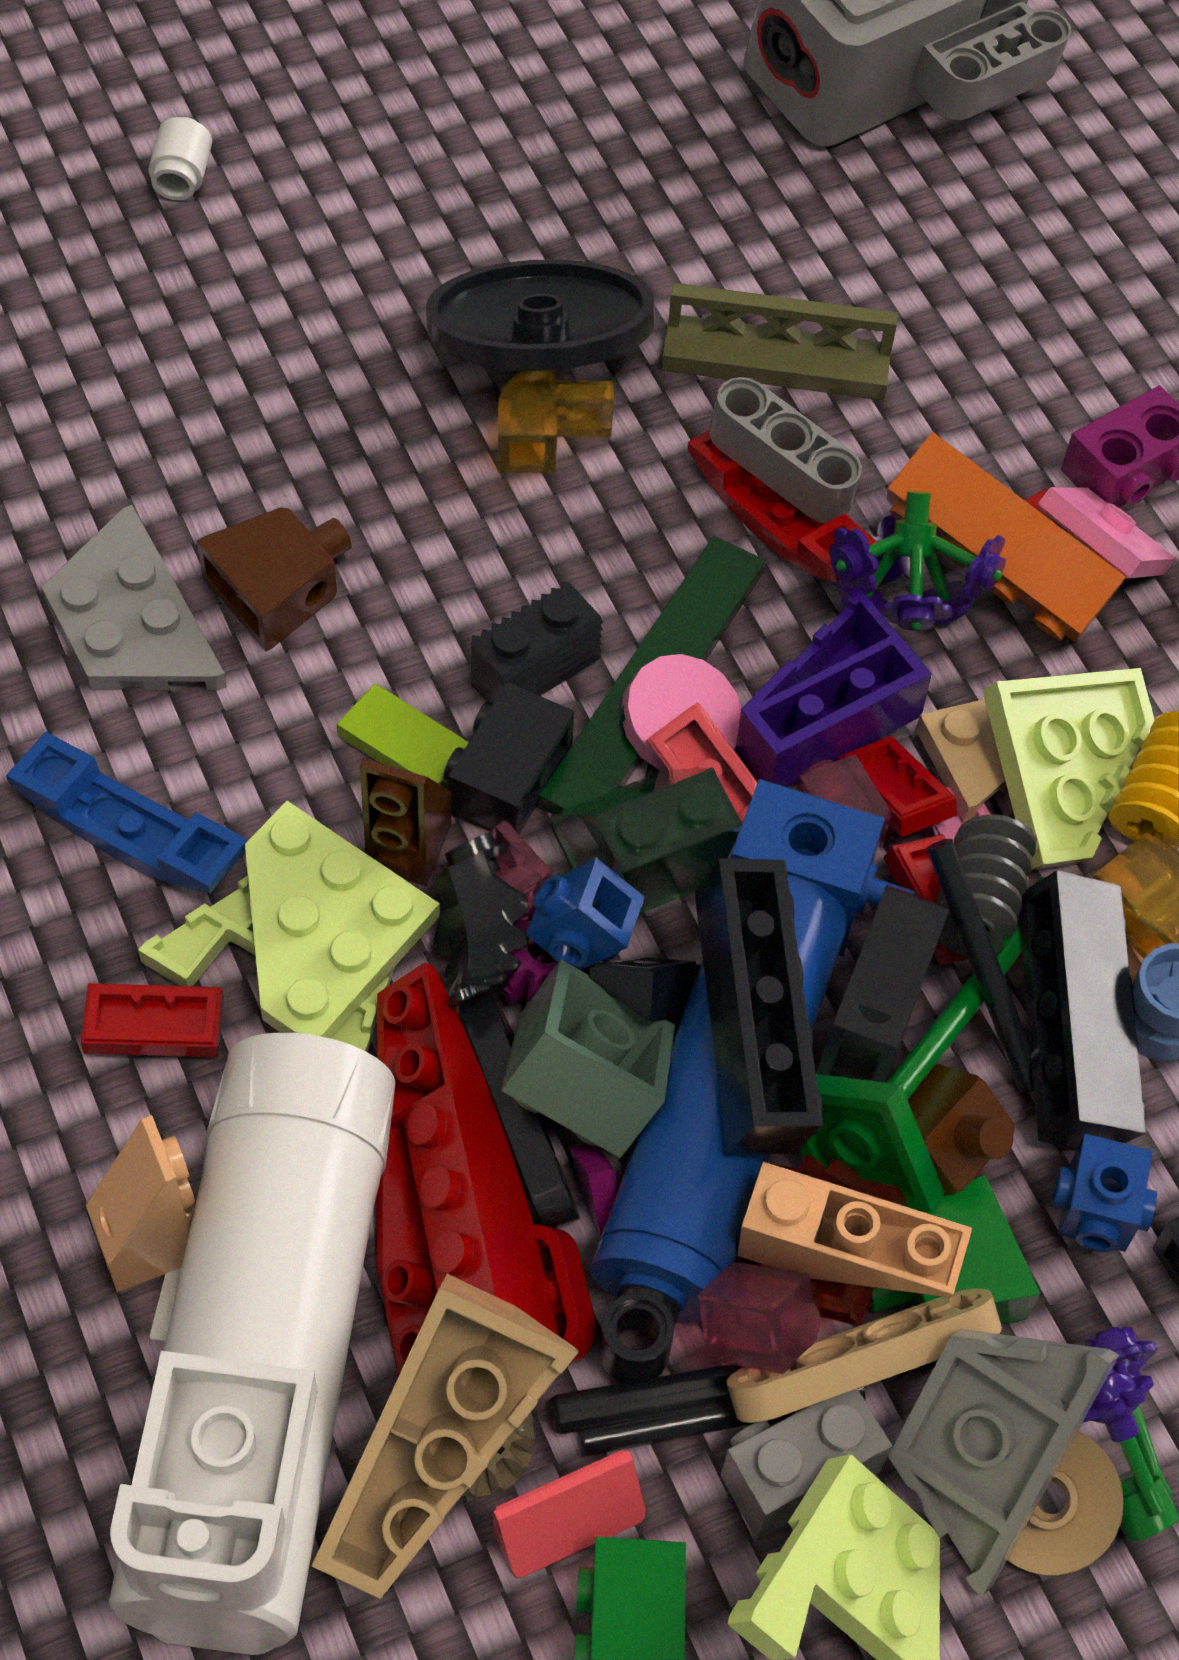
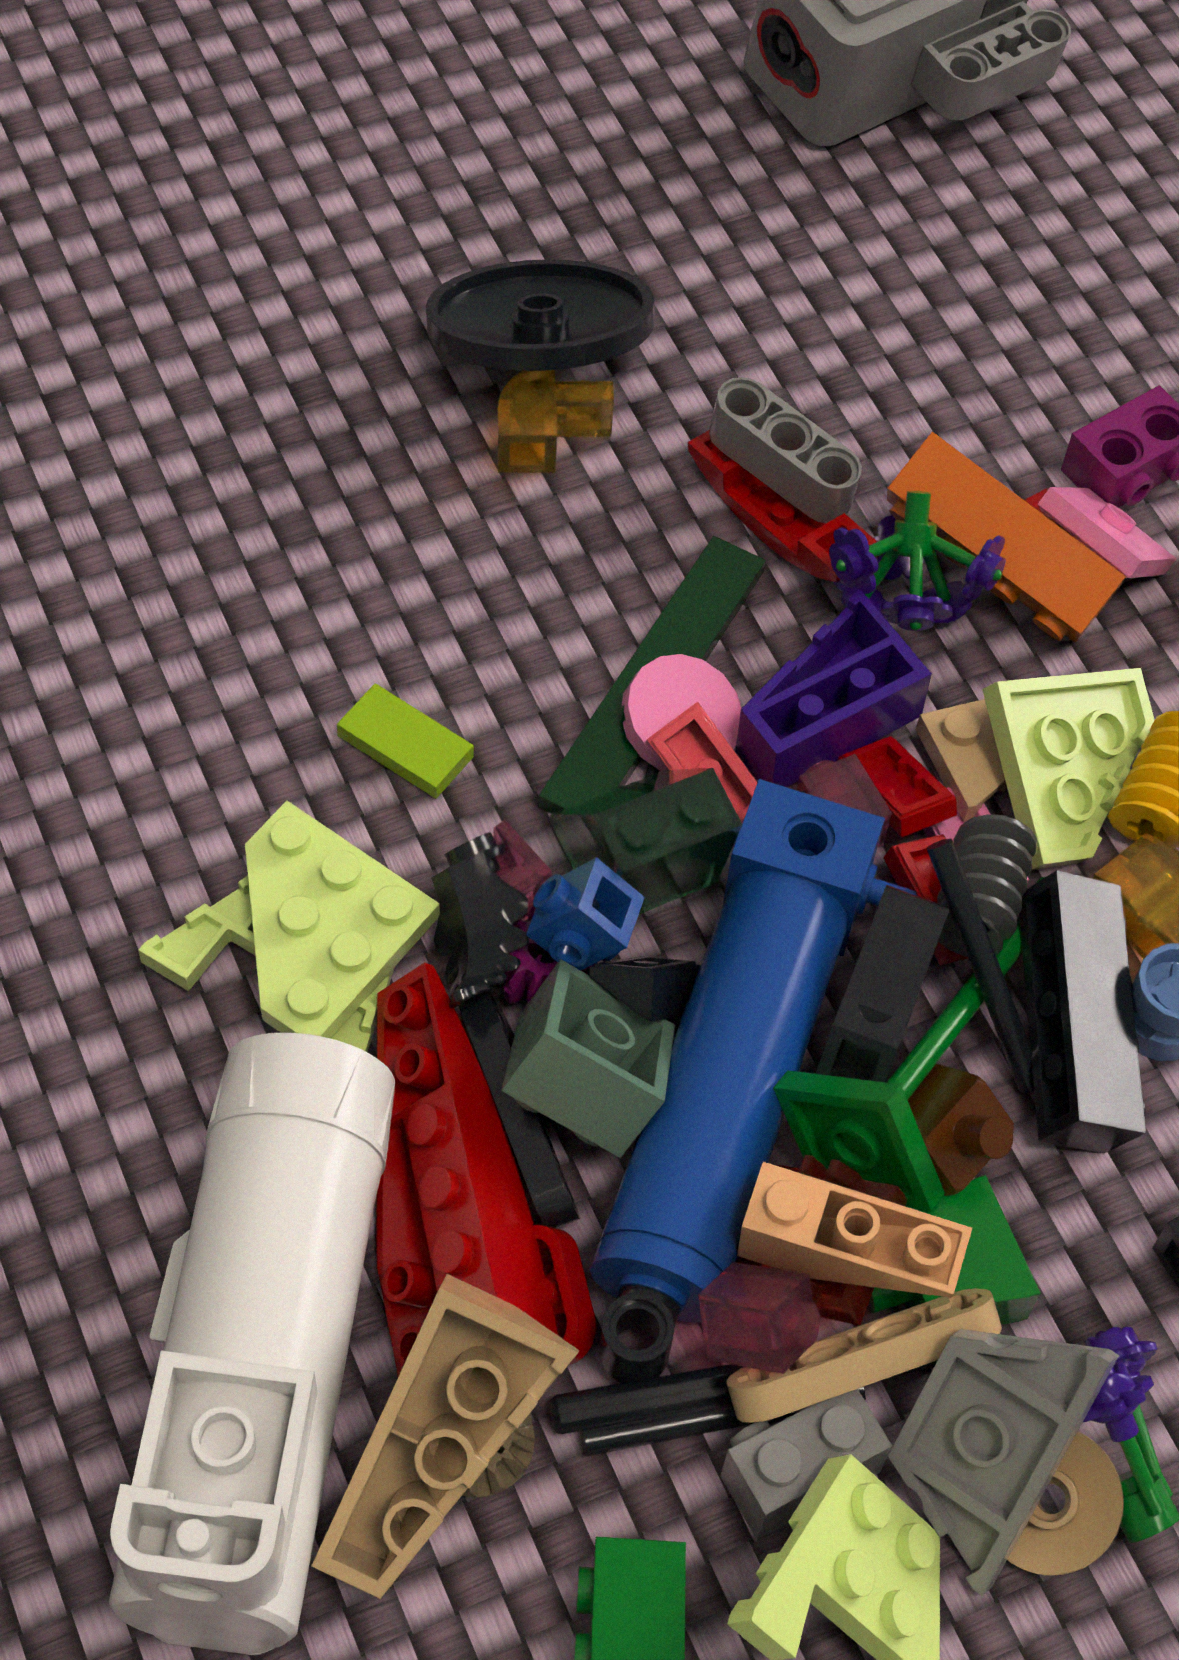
blue slope [6,732,248,893] -> none
light grey wing [41,505,227,690] -> none
red plate [81,983,224,1057] -> none
light nougat slope [86,1115,196,1293] -> none
white brick [149,117,212,201] -> none
reddish brown torso [197,507,352,652] -> none
reddish brown slope [360,758,452,887] -> none
black brick [443,682,574,839] -> none
black brick [471,582,603,702] -> none
coral slope [493,1449,645,1578] -> none
magenta tile [570,1144,618,1237] -> none
olive fence [661,283,898,401] -> none
black brick [694,858,823,1154] -> none
blue brick [1051,1133,1157,1252] -> none

